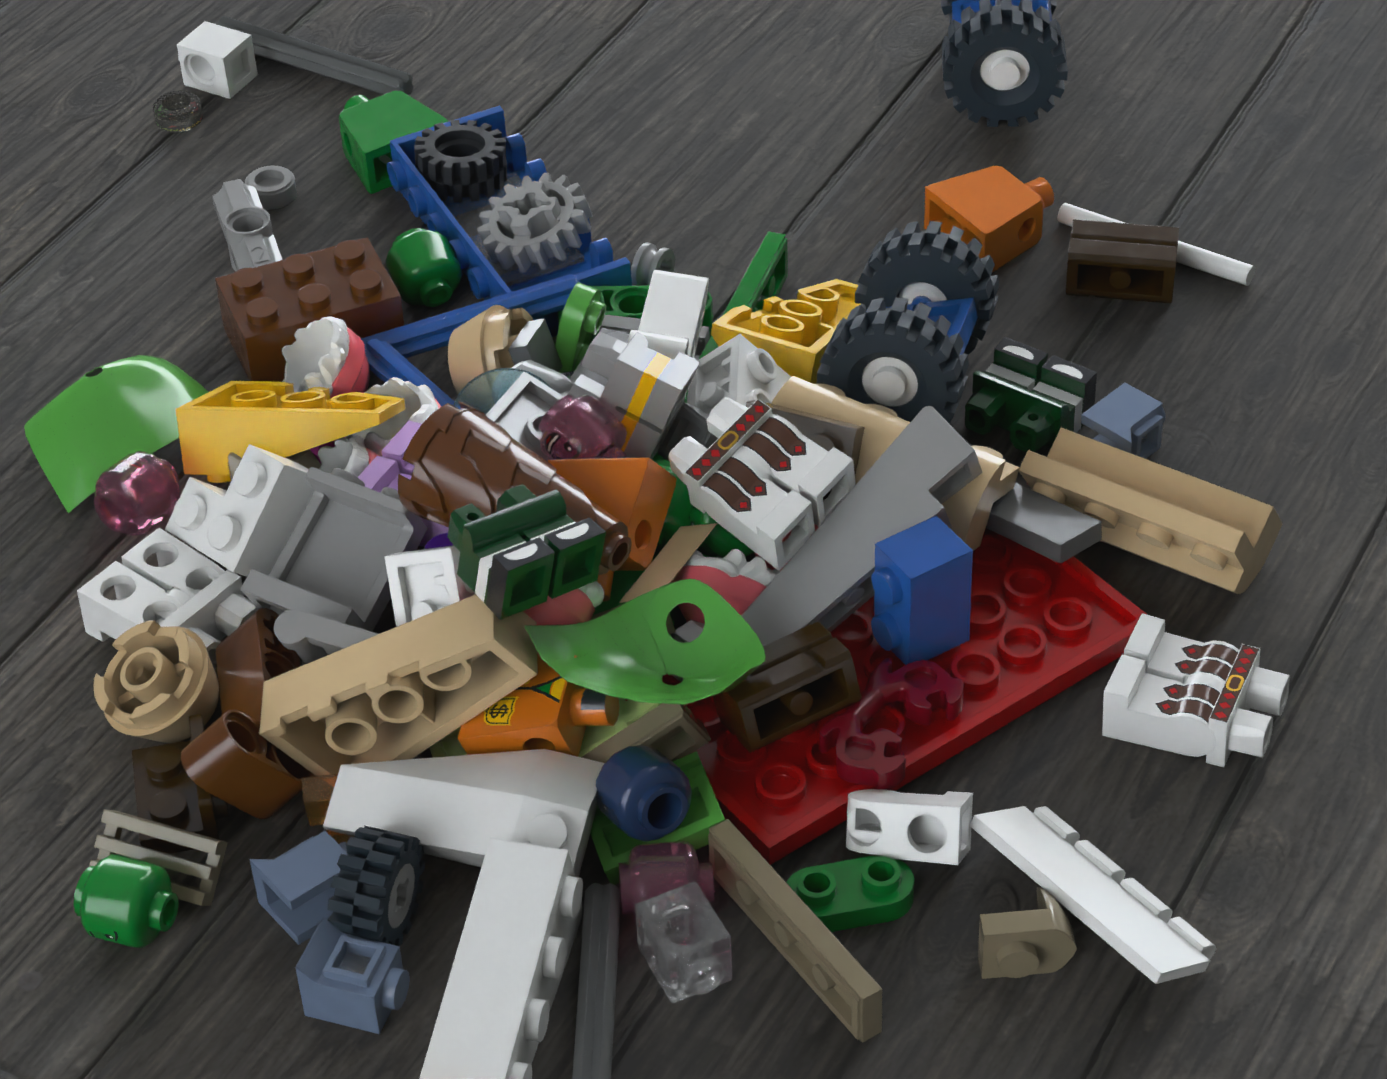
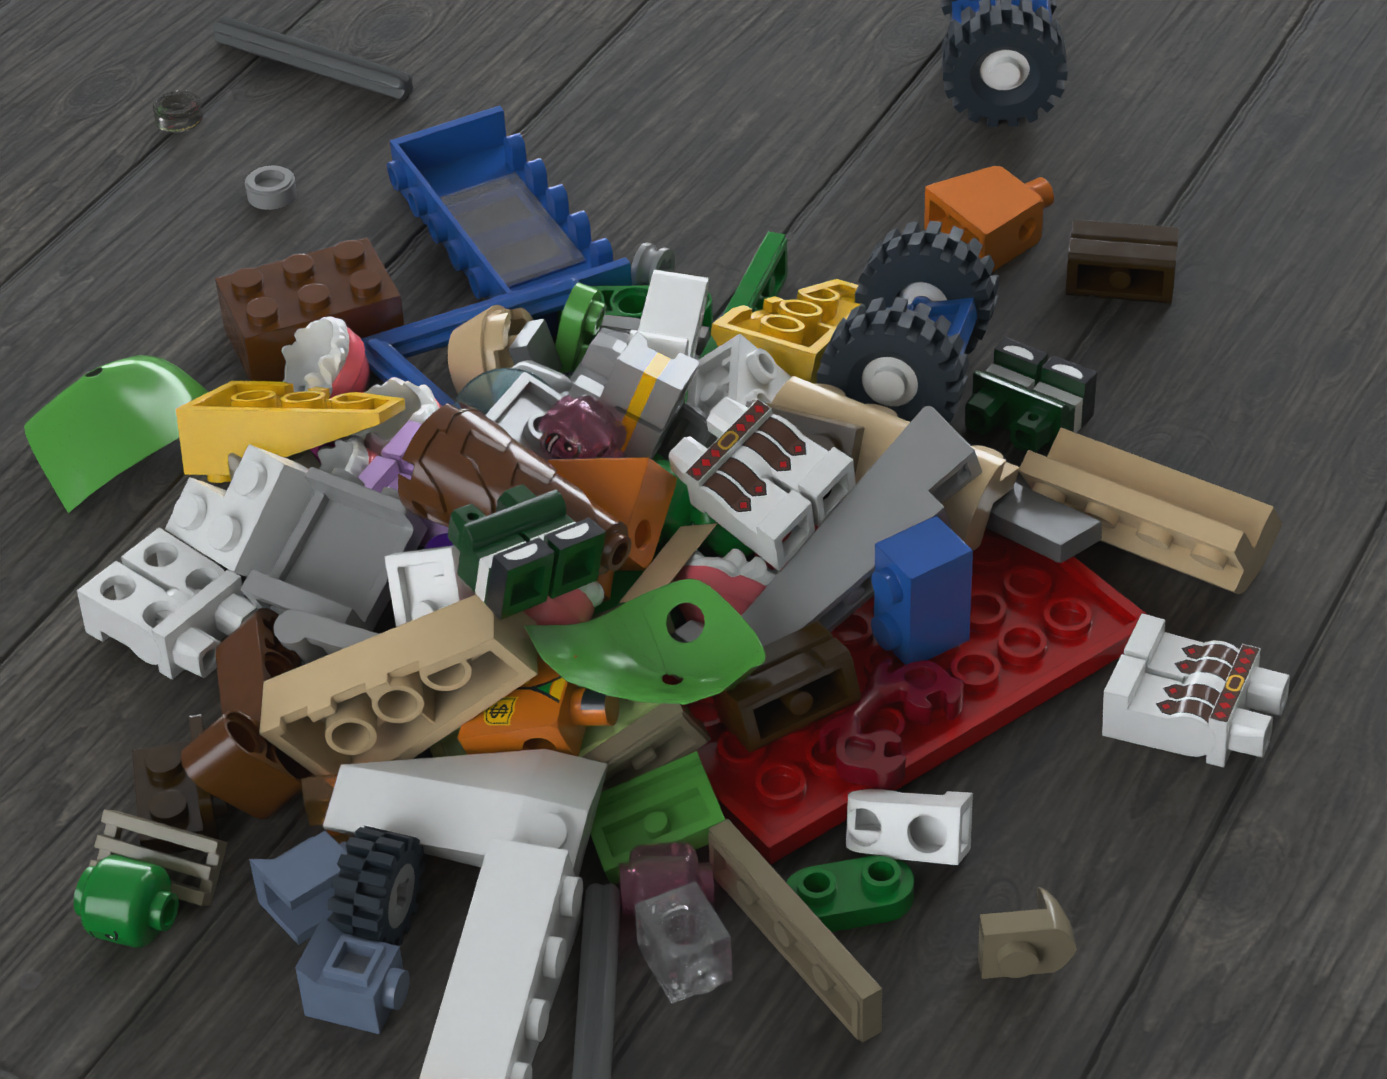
clear pink head [94,451,181,536] -> none
tan cone [94,621,220,743] -> none
white brick [177,21,258,99] -> none
light grey piece [213,179,283,271] -> none
green torso [338,91,448,194] -> none
green head [385,228,462,307] -> none
black tyre [414,120,507,203] -> none
light grey gear [477,173,593,272] -> none
dark blue head [595,745,692,842] -> none
white windscreen [970,806,1216,984] -> none
white bar [1057,203,1255,286] -> none
sand blue window [1081,383,1166,459] -> none

